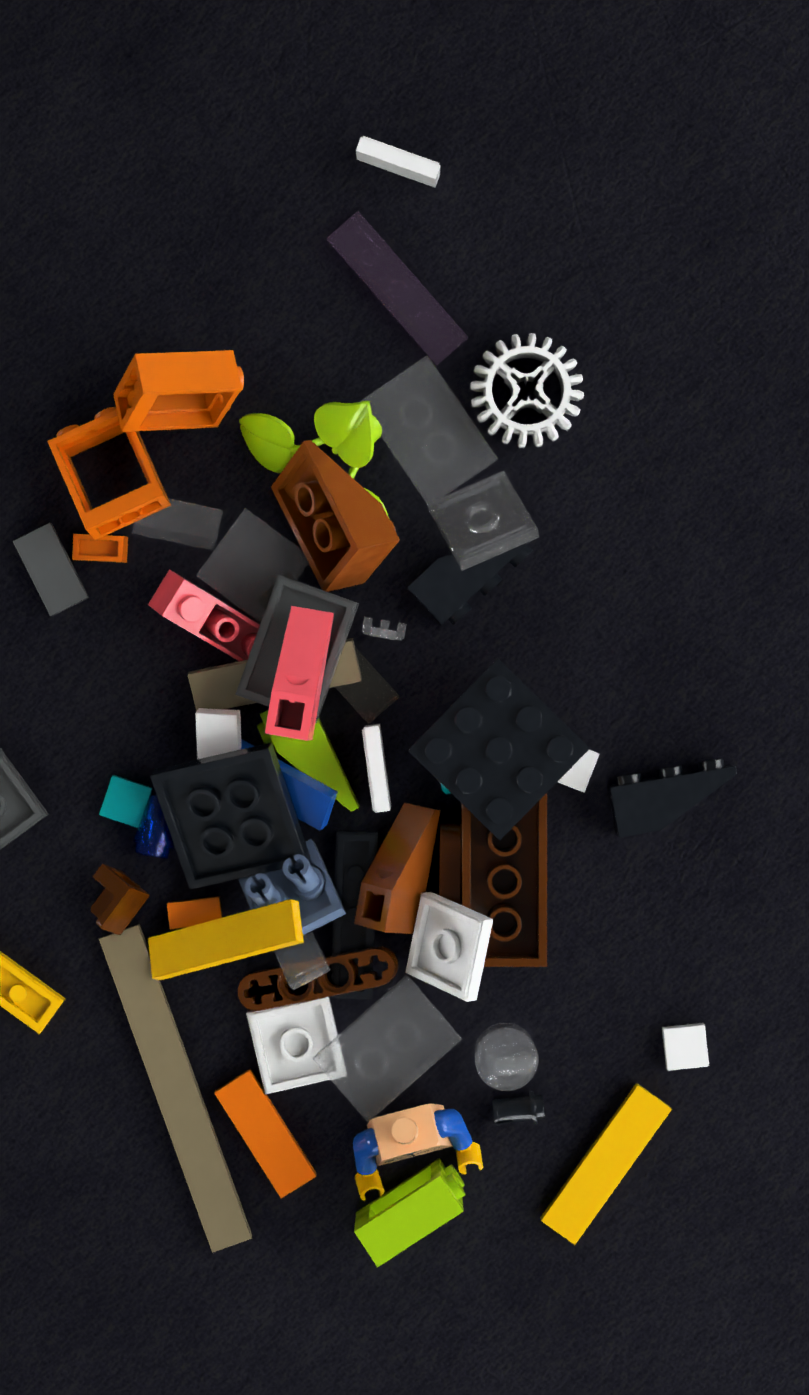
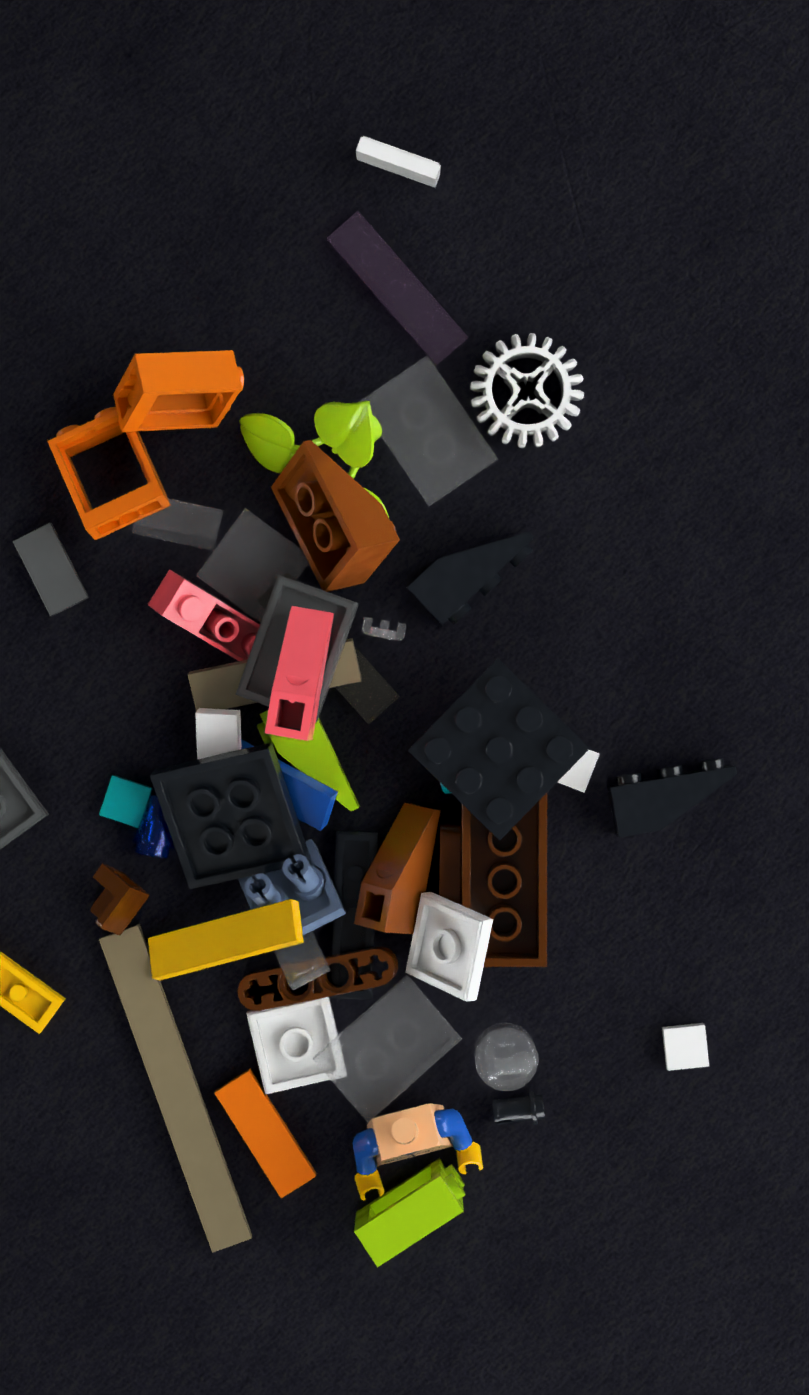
orange piece [72,534,128,563] -> none
orange piece [167,896,222,929] -> none
white tile [362,723,391,813] -> none
clear tile [427,471,539,571] -> none
yellow tile [540,1083,672,1245] -> none

